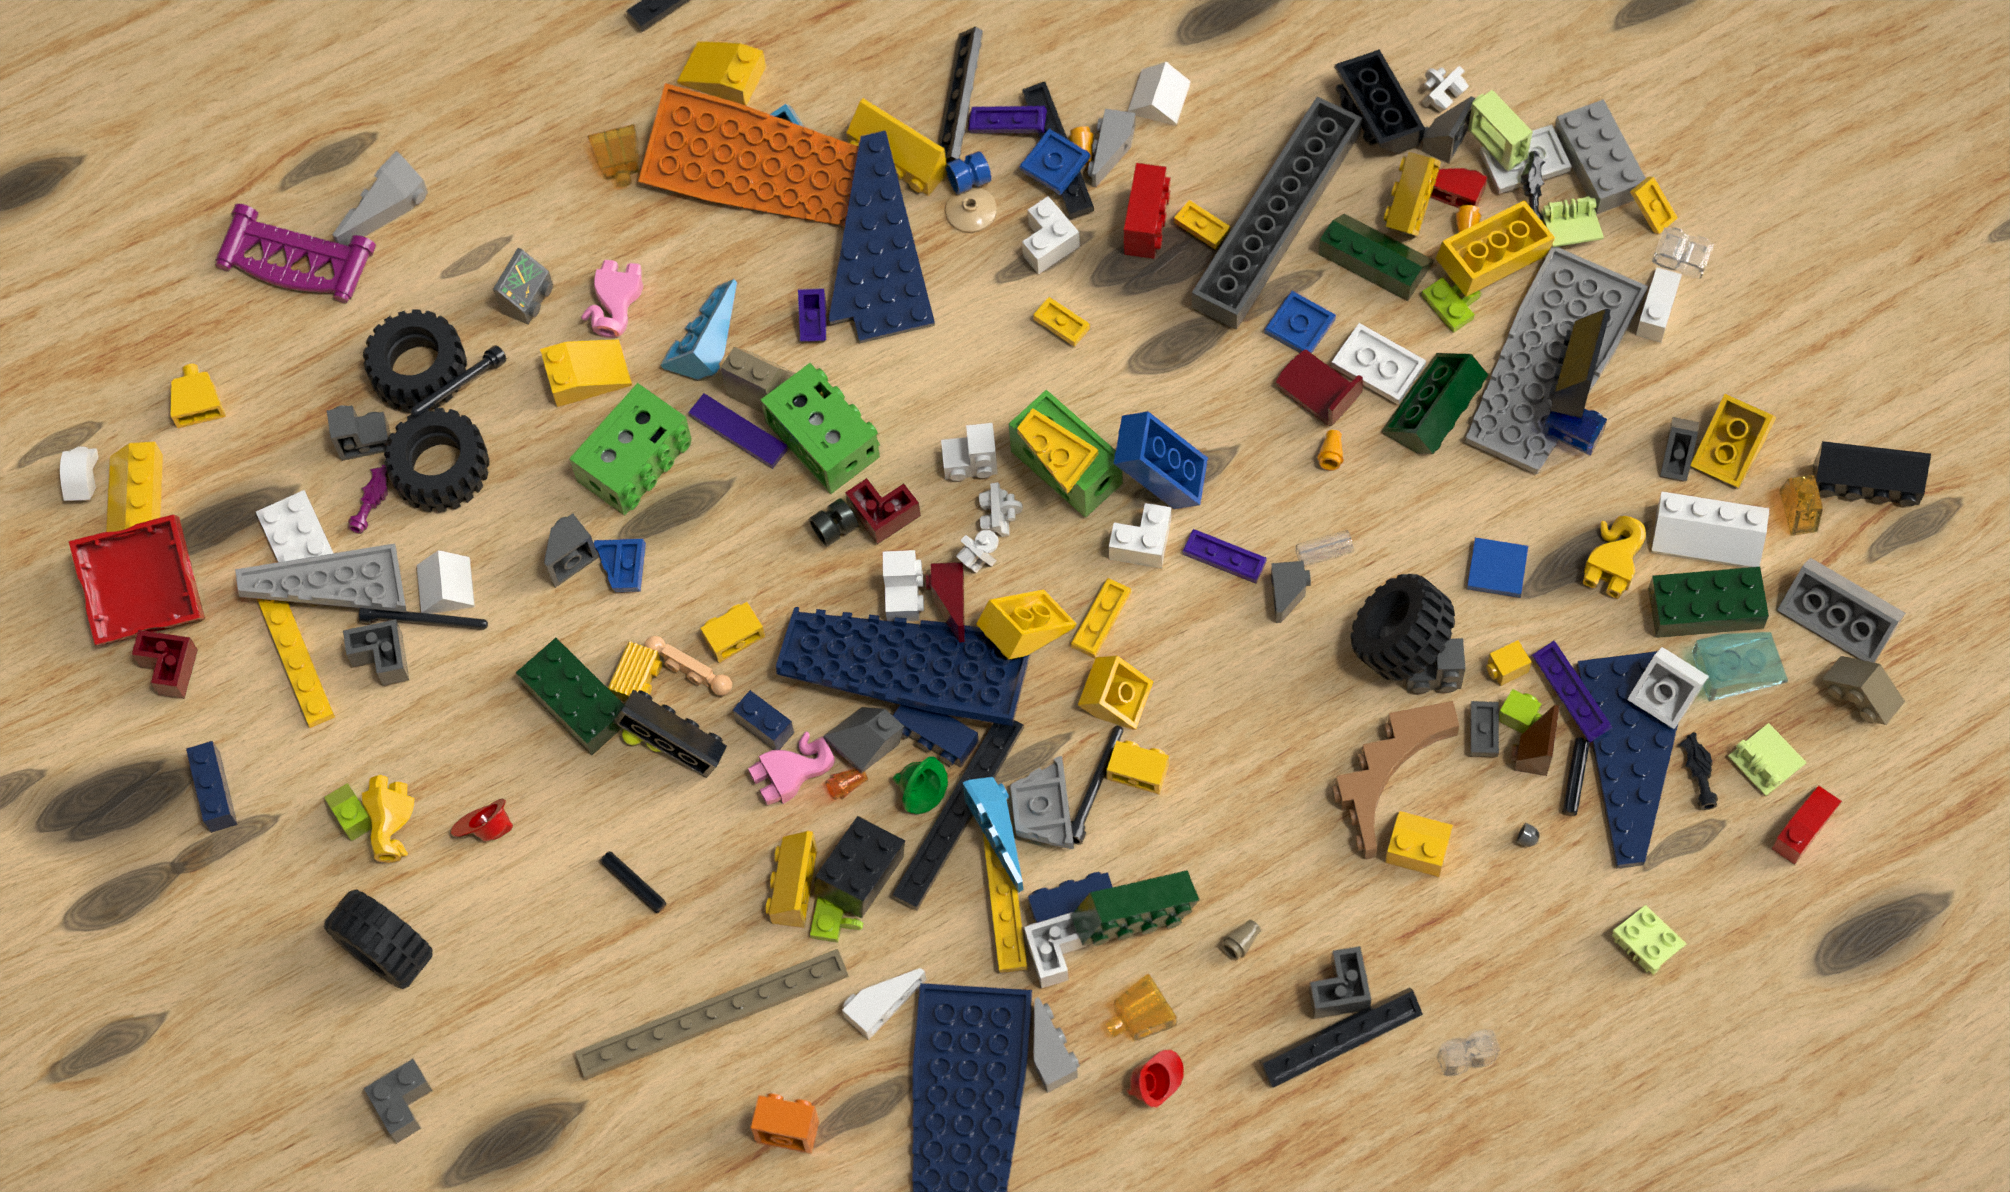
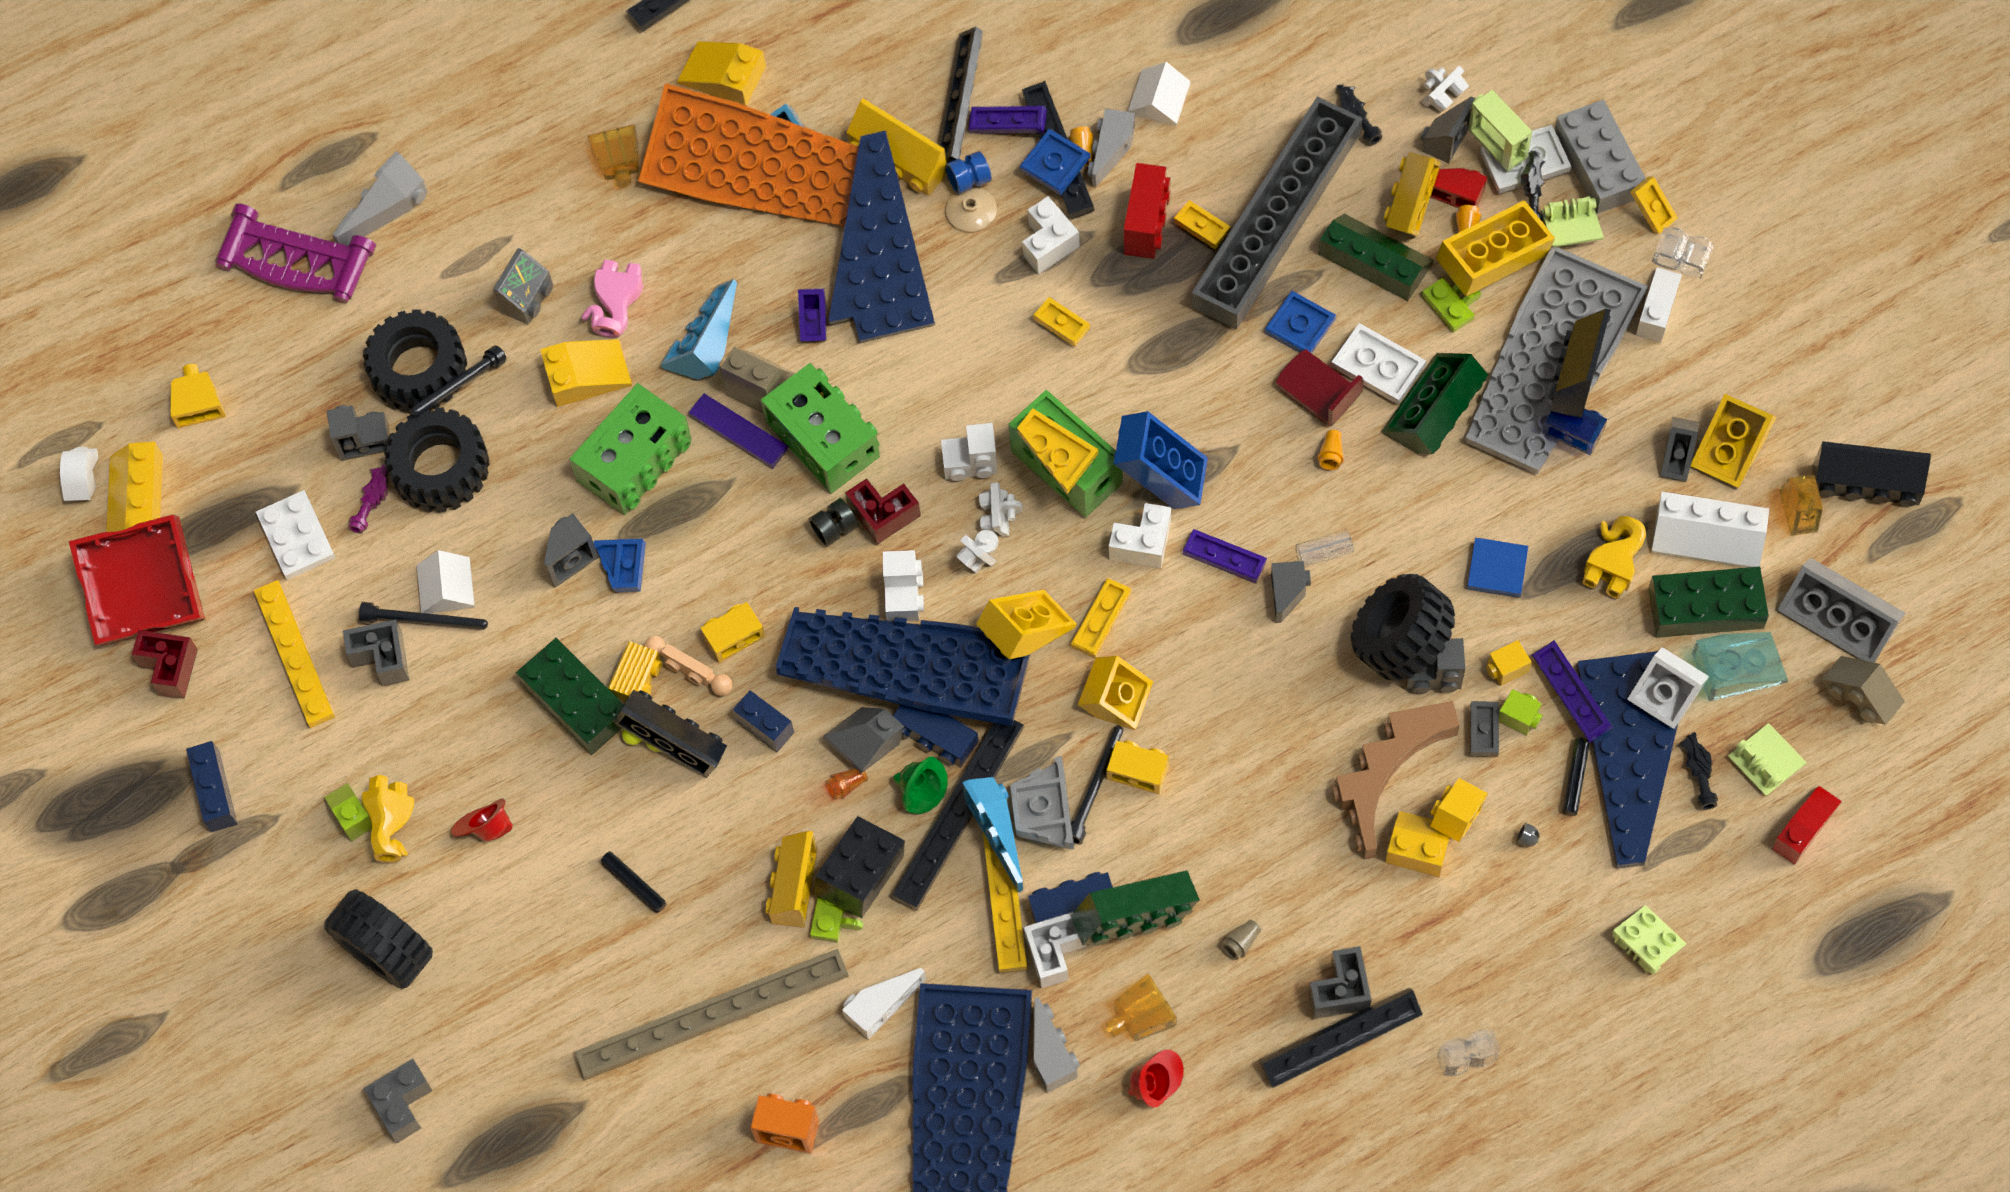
light grey wing [235,543,407,612] -> none
bright pink hips [748,732,835,805] -> none
dark red slope [926,562,965,642] -> none
black slope [1334,49,1426,153] -> none
reddish brown slope [1510,705,1560,776] -> none
none -> yellow brick [1430,778,1488,843]

